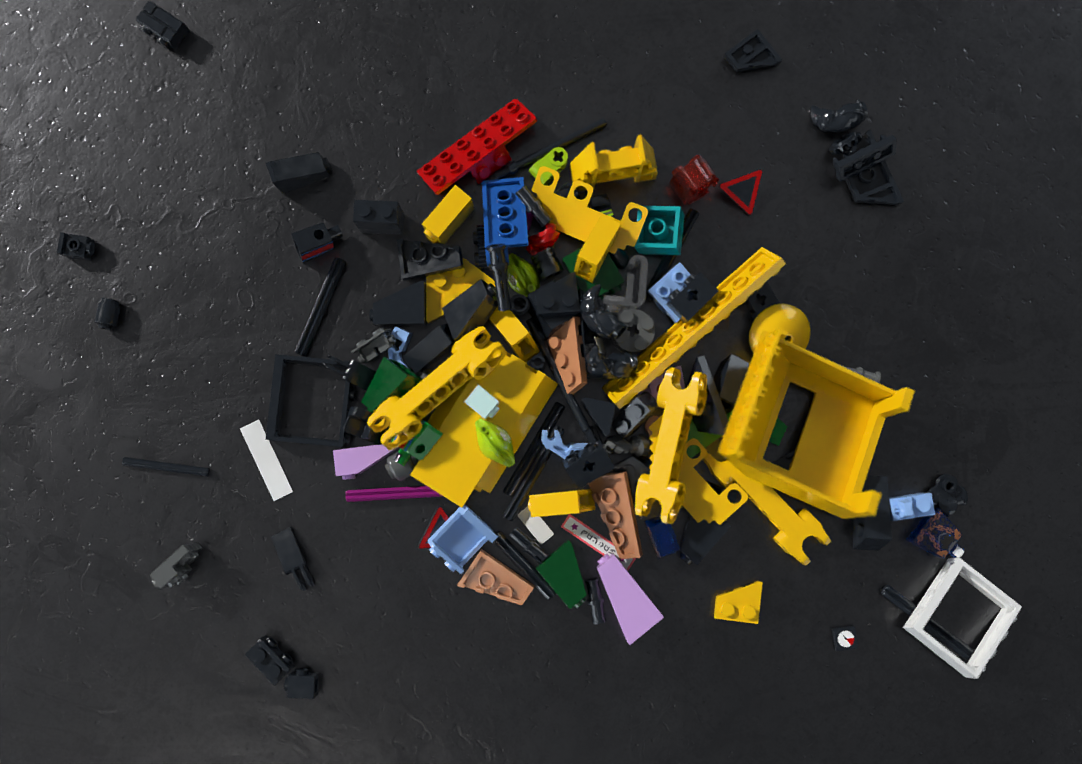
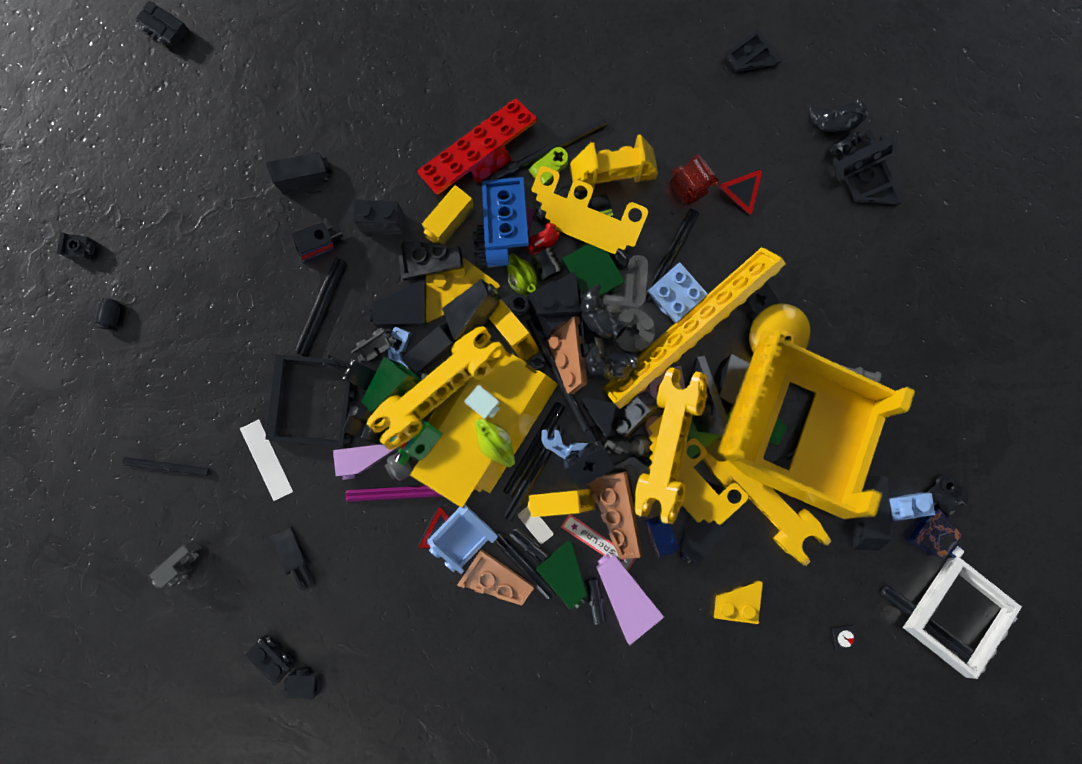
black pin [486,243,512,311] -> none
black pin [515,185,552,227] -> none
yellow slope [574,214,621,283] -> none
teal brick [634,206,685,255] -> none
black brick [666,272,718,323] -> none

